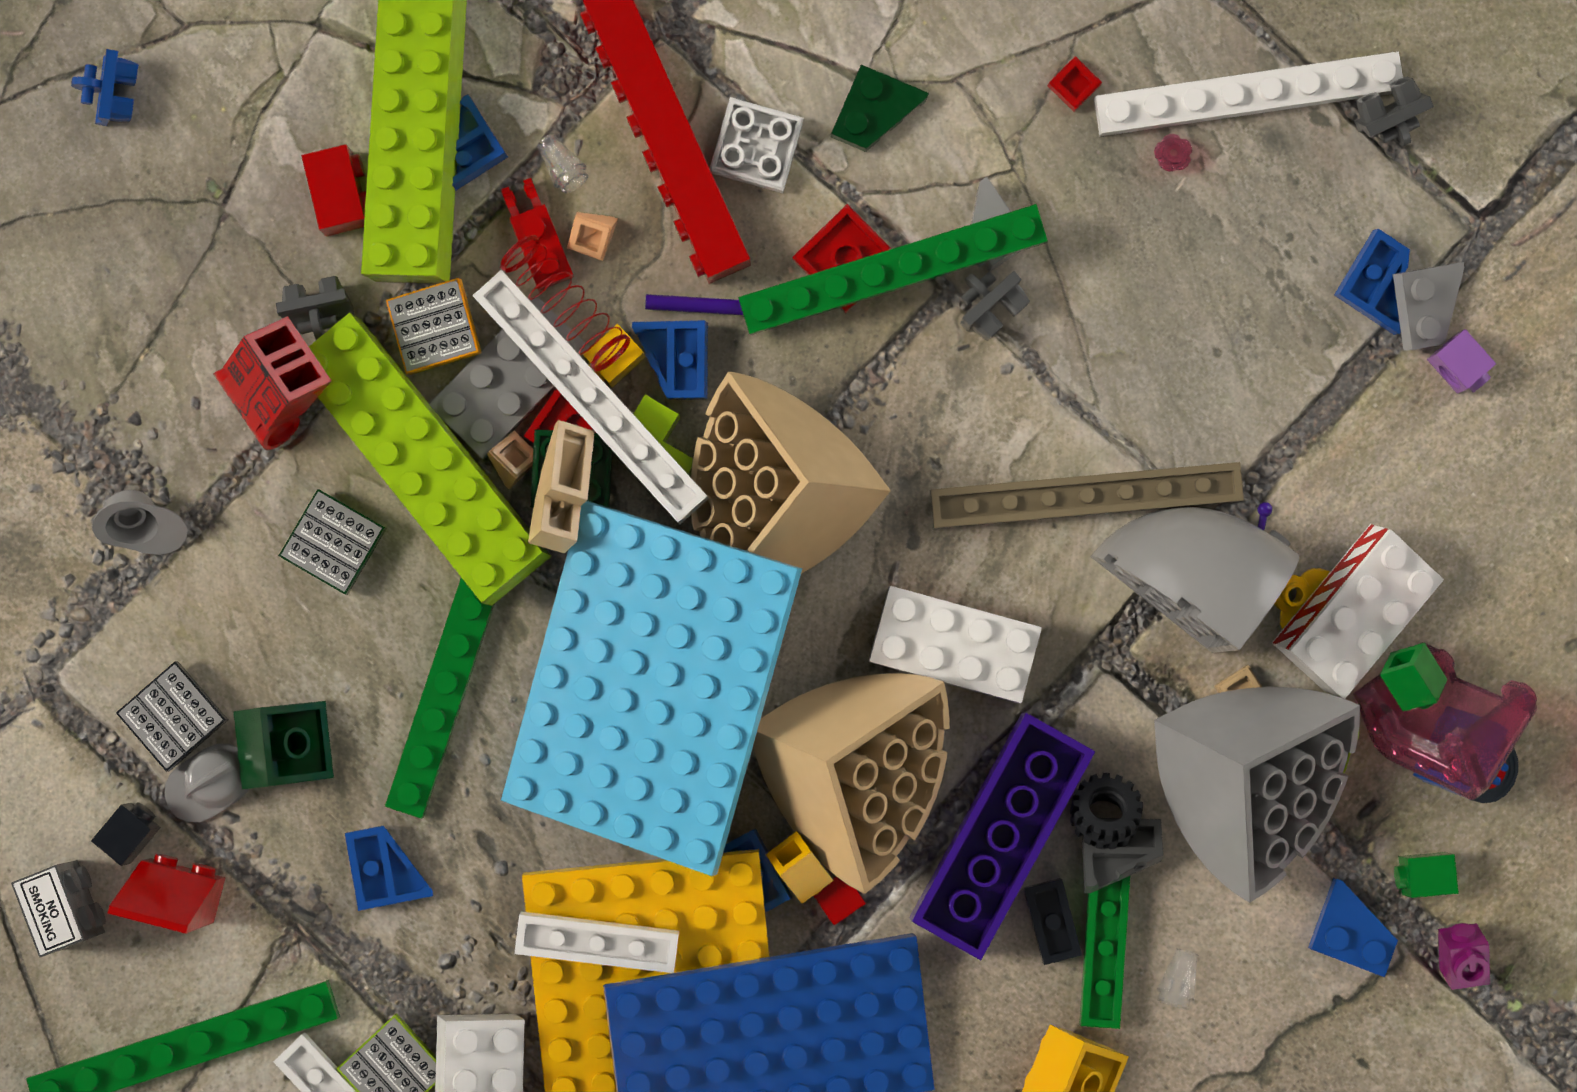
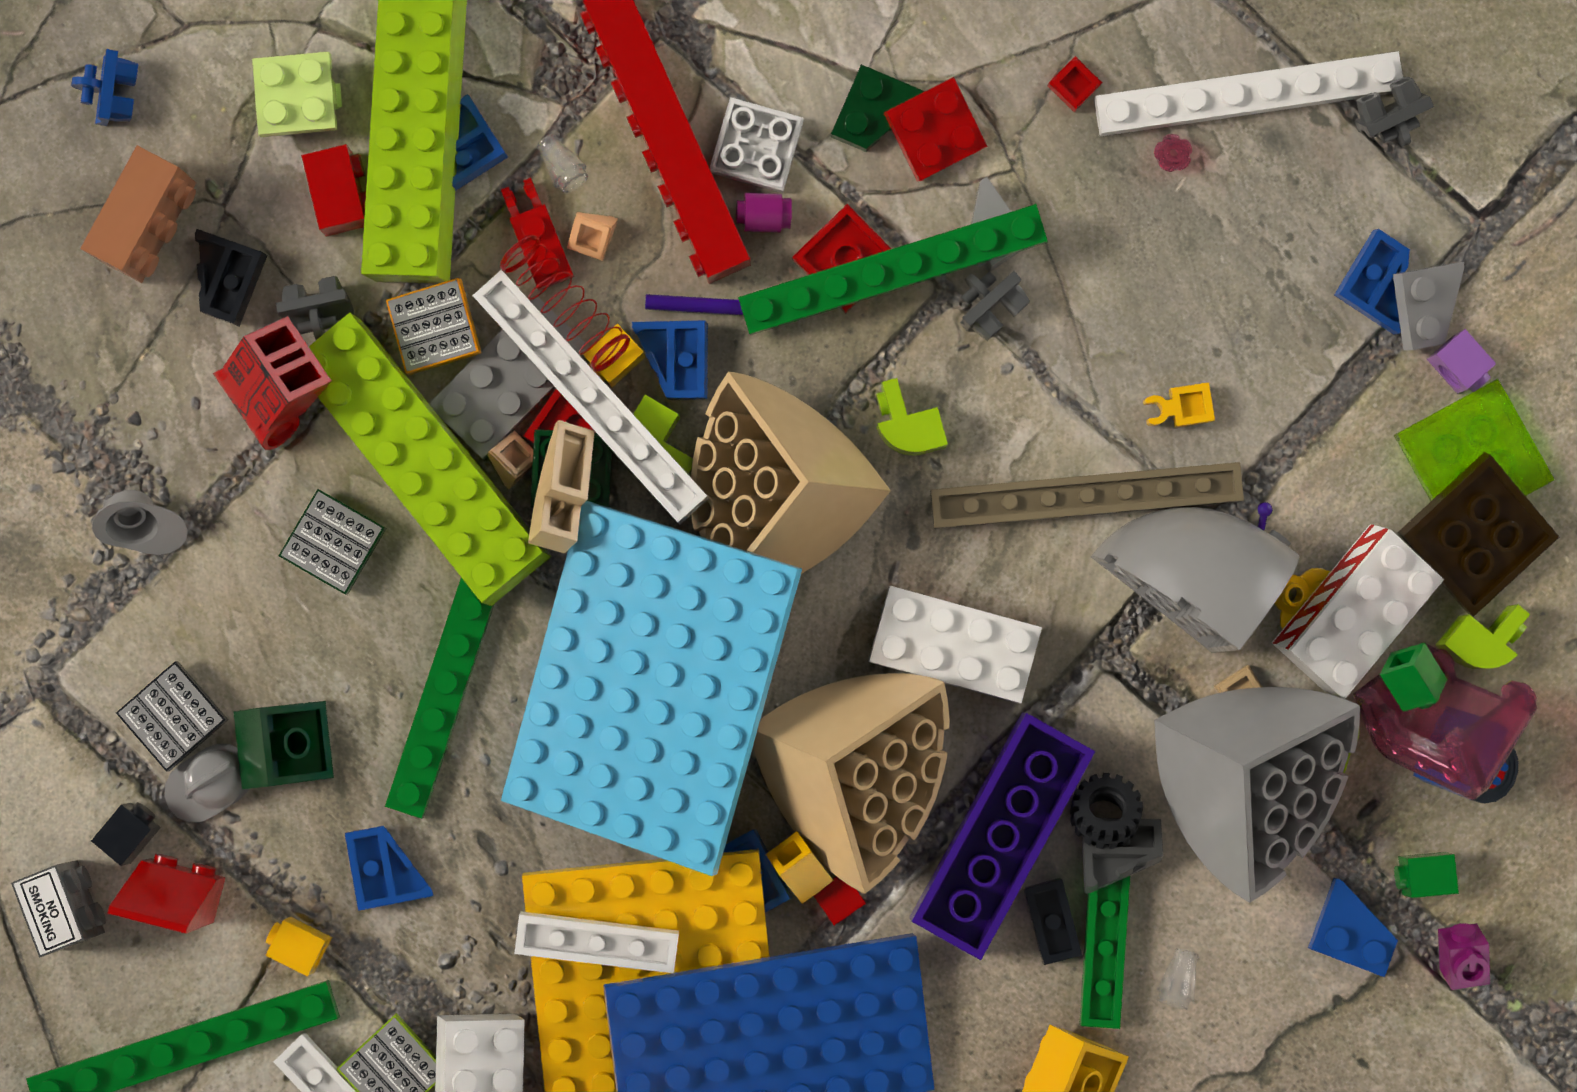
none -> nougat brick [80,145,196,283]
none -> black wing [195,229,268,327]
none -> yellowish green piece [252,52,342,137]
none -> yellow brick [265,917,332,977]
none -> magenta brick [736,193,792,233]
none -> lime brick [876,378,948,456]
none -> red plate [884,77,988,182]
none -> yellow plate [1143,382,1215,428]
none -> clear neon green plate [1394,379,1555,501]
none -> dark brown plate [1397,452,1560,617]
none -> lime brick [1435,604,1530,669]

